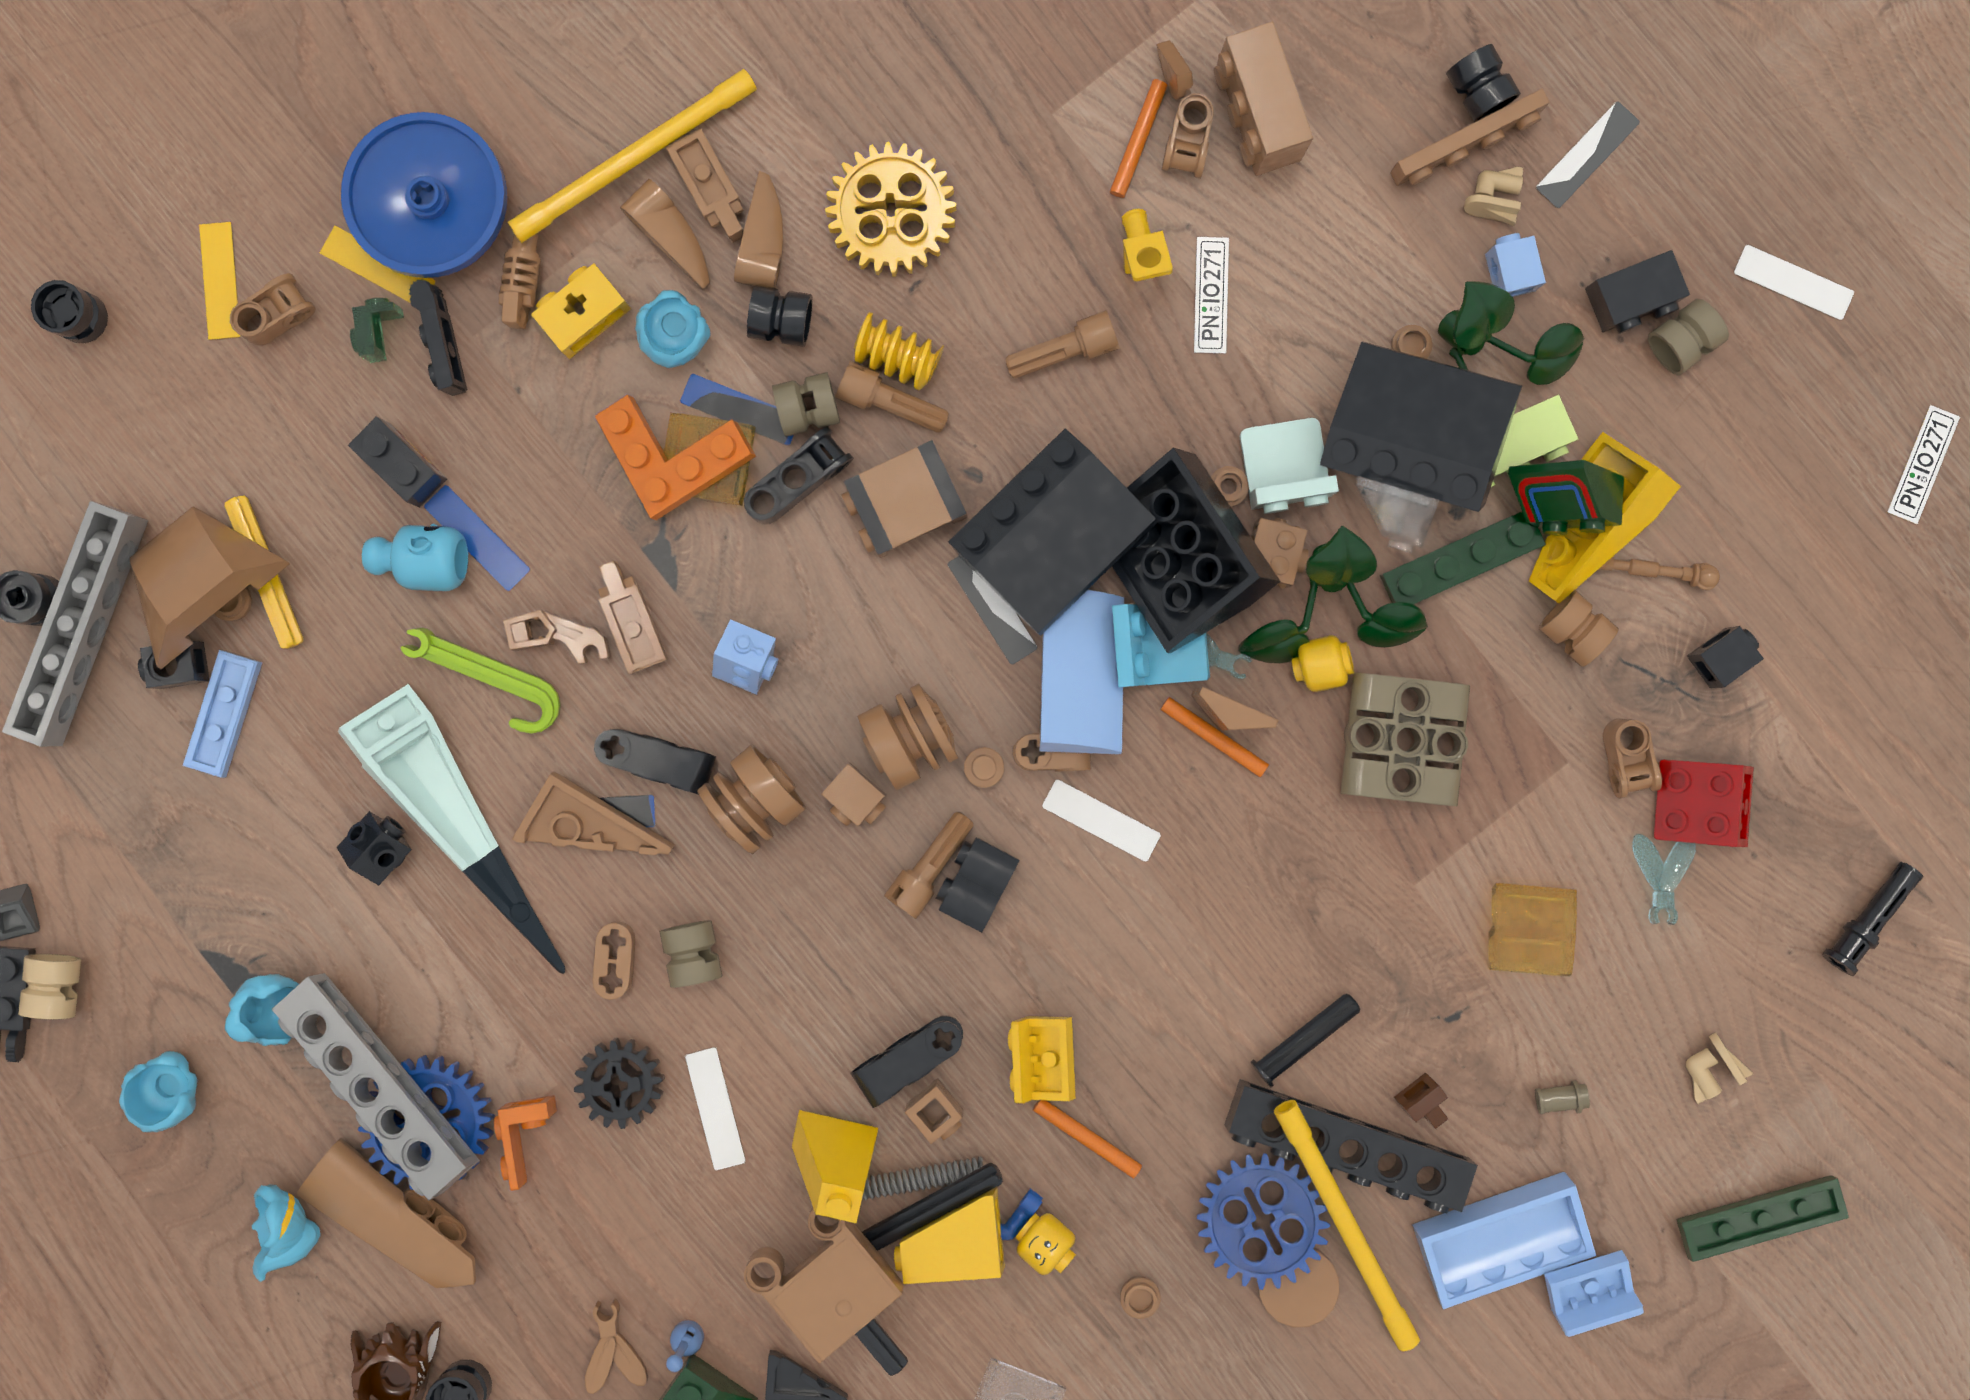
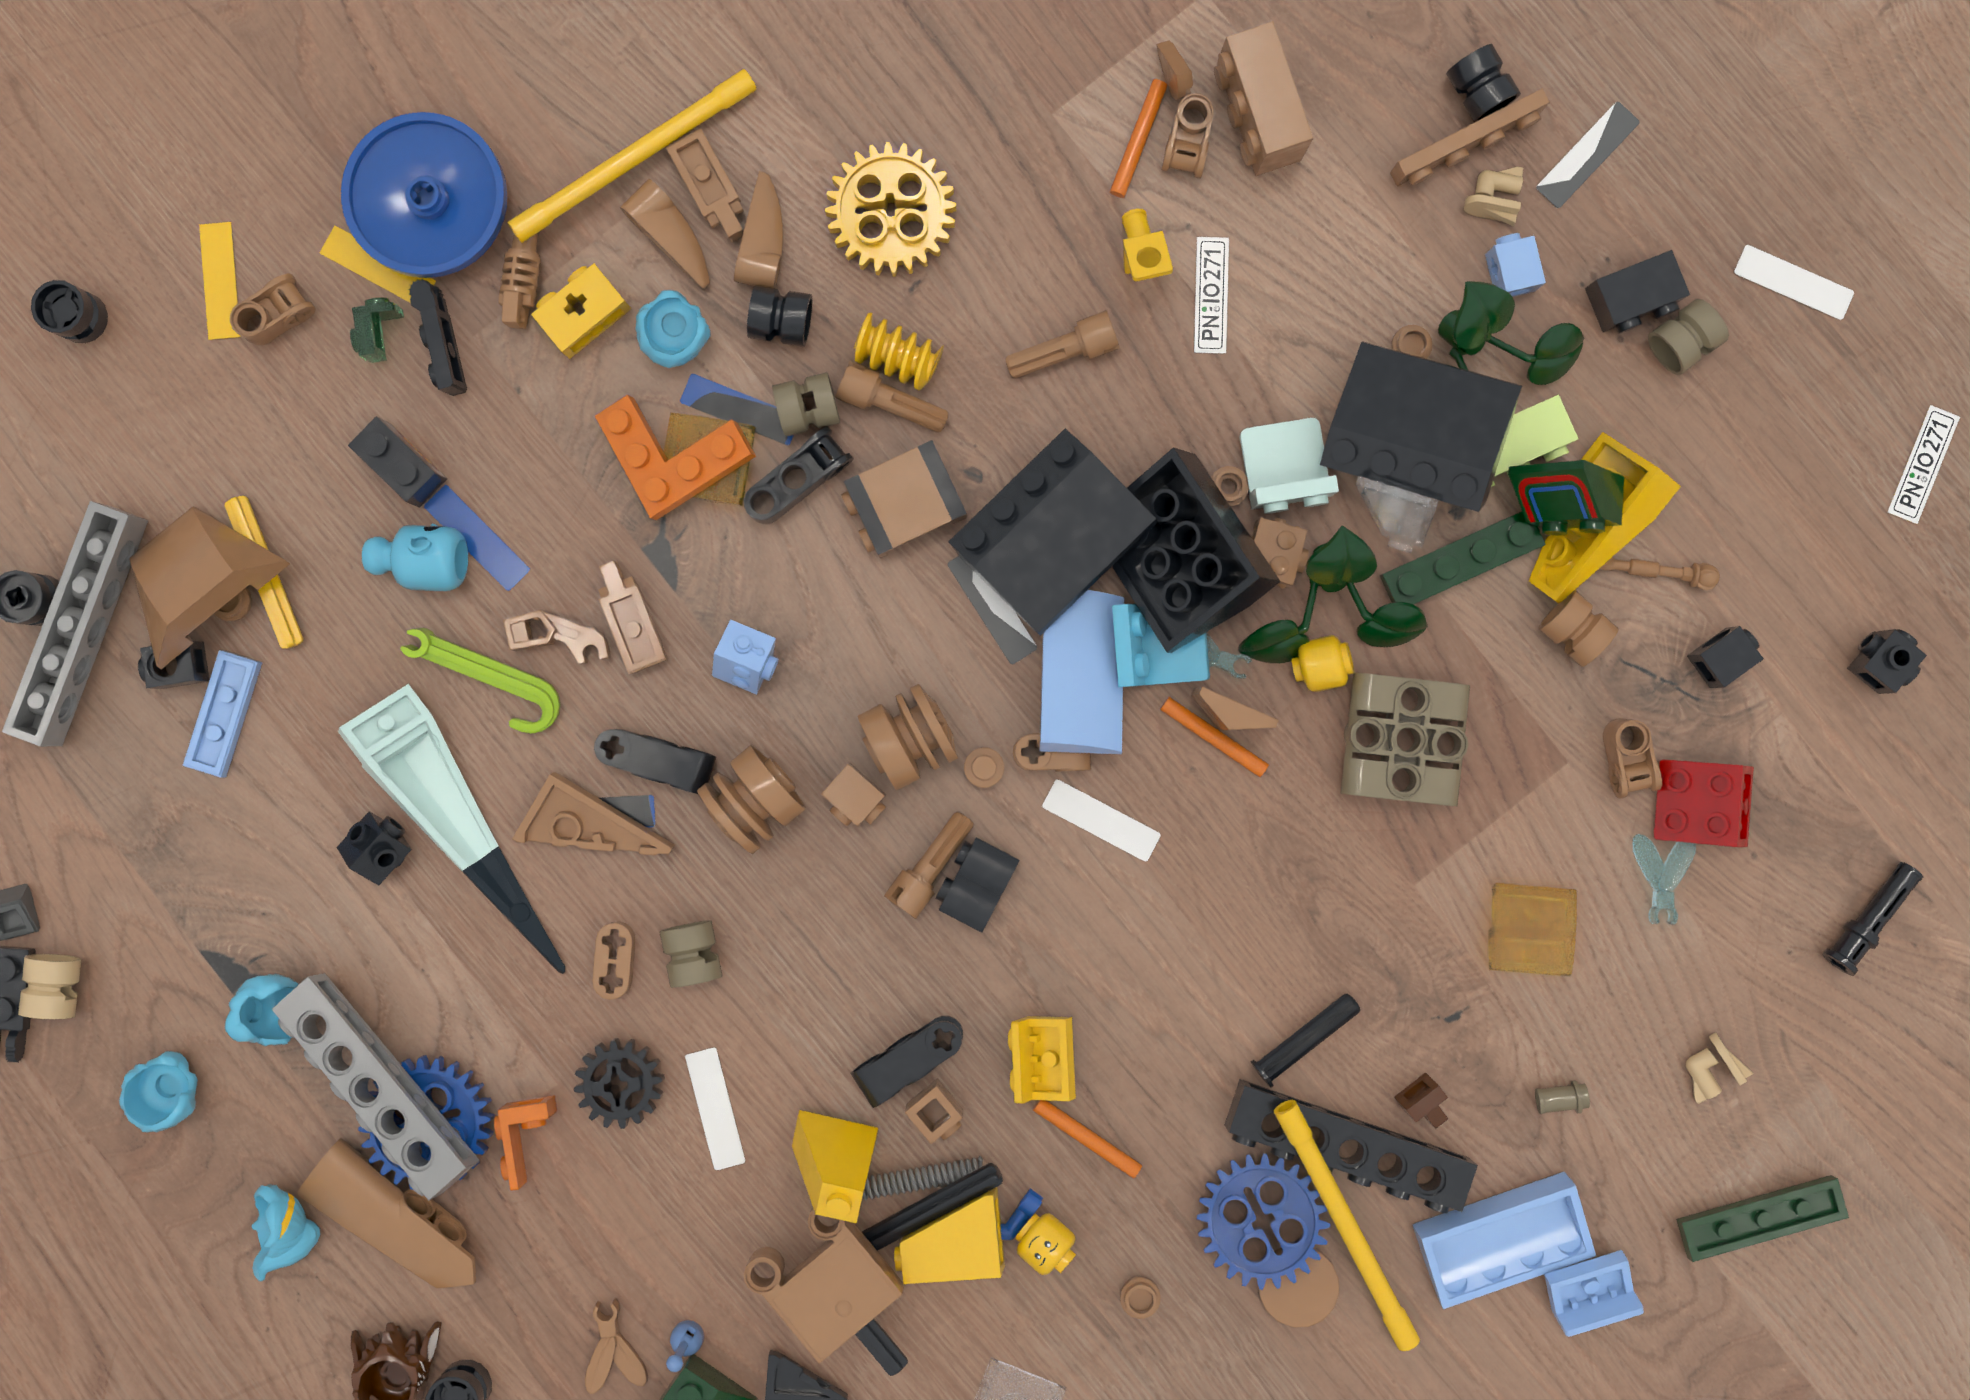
none -> black brick [1847,629,1927,694]

